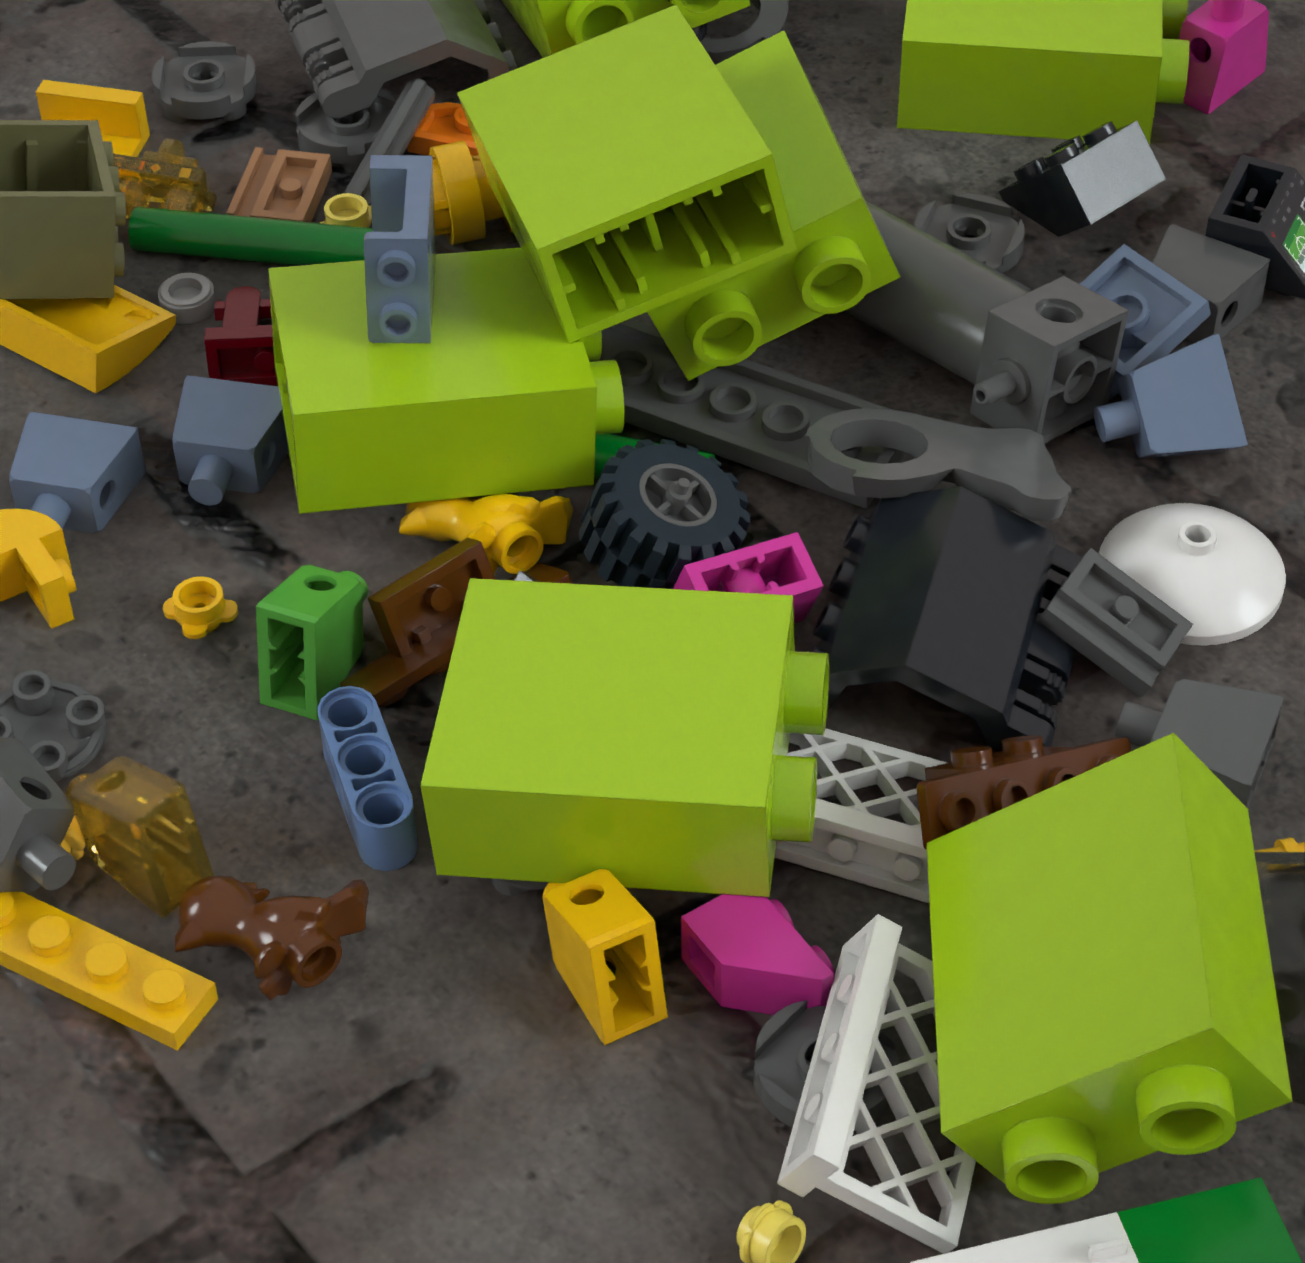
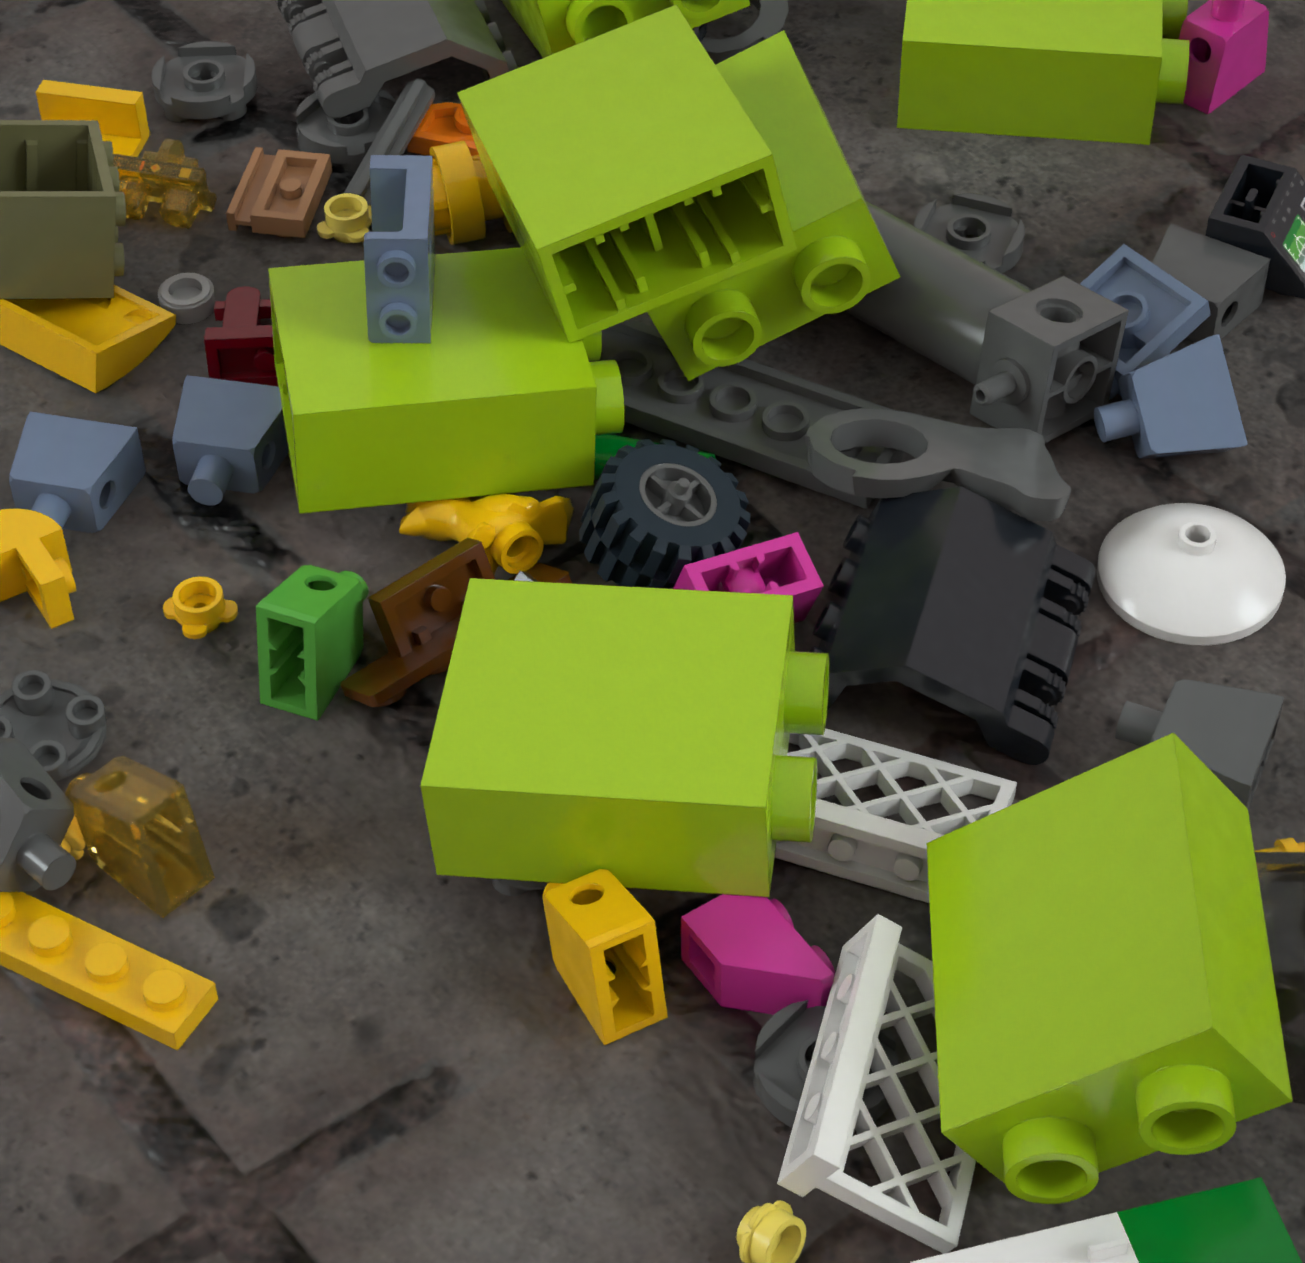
green piece [128,206,372,266] -> none
reddish brown animal [175,875,369,1001] -> none
medium blue beam [317,686,418,871] -> none
reddish brown bracket [916,735,1131,850] -> none
slope [998,121,1166,237] -> none
dark grey plate [1037,548,1193,698] -> none

